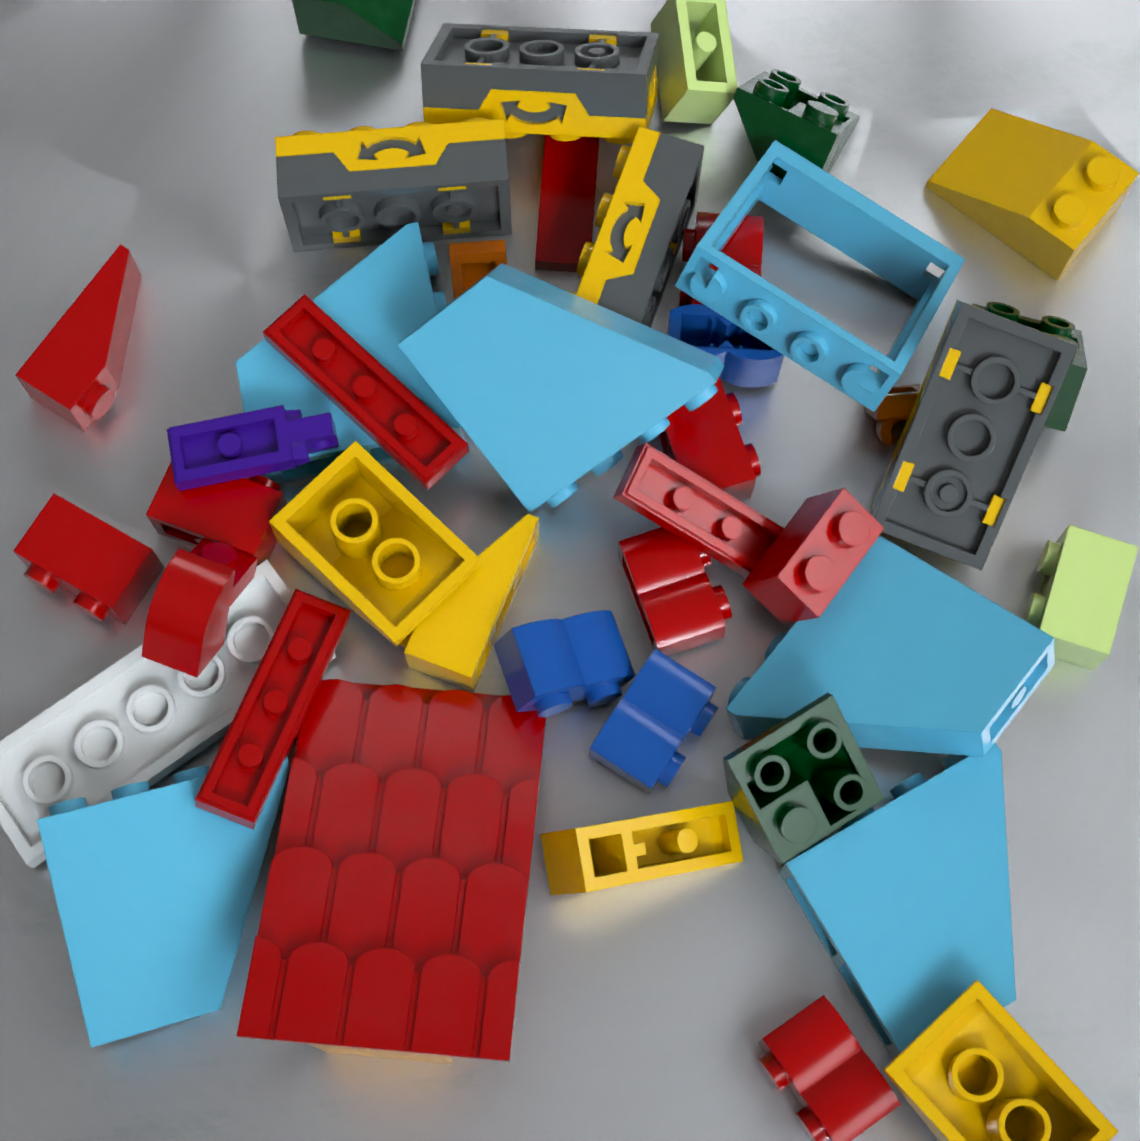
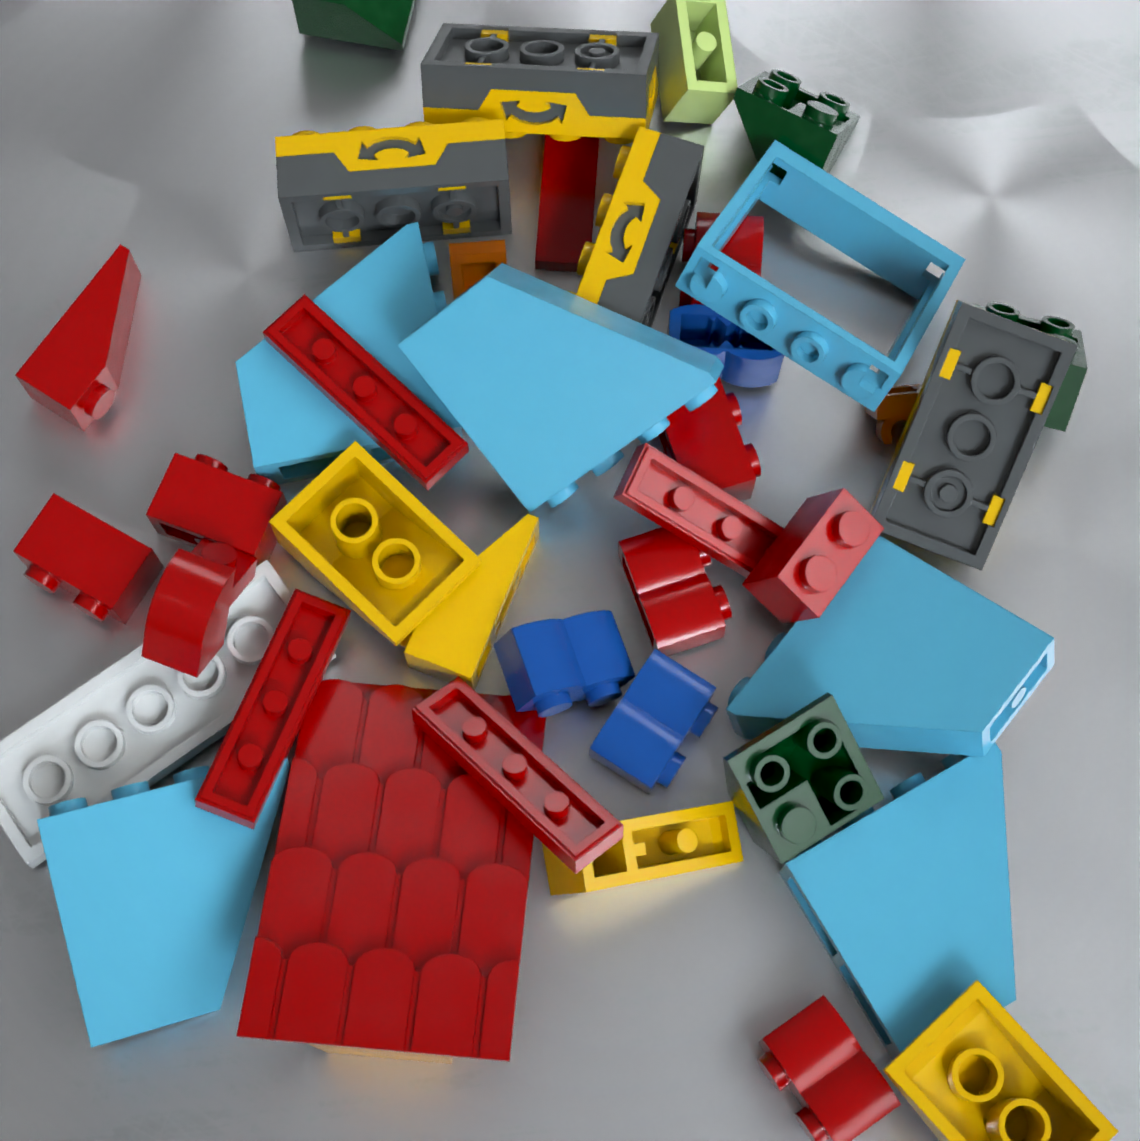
dark purple hinge [167,405,339,491] -> none
yellow slope [925,108,1139,281] -> none
yellowish green brick [1023,524,1138,670] -> none
none -> red tile [411,676,624,874]

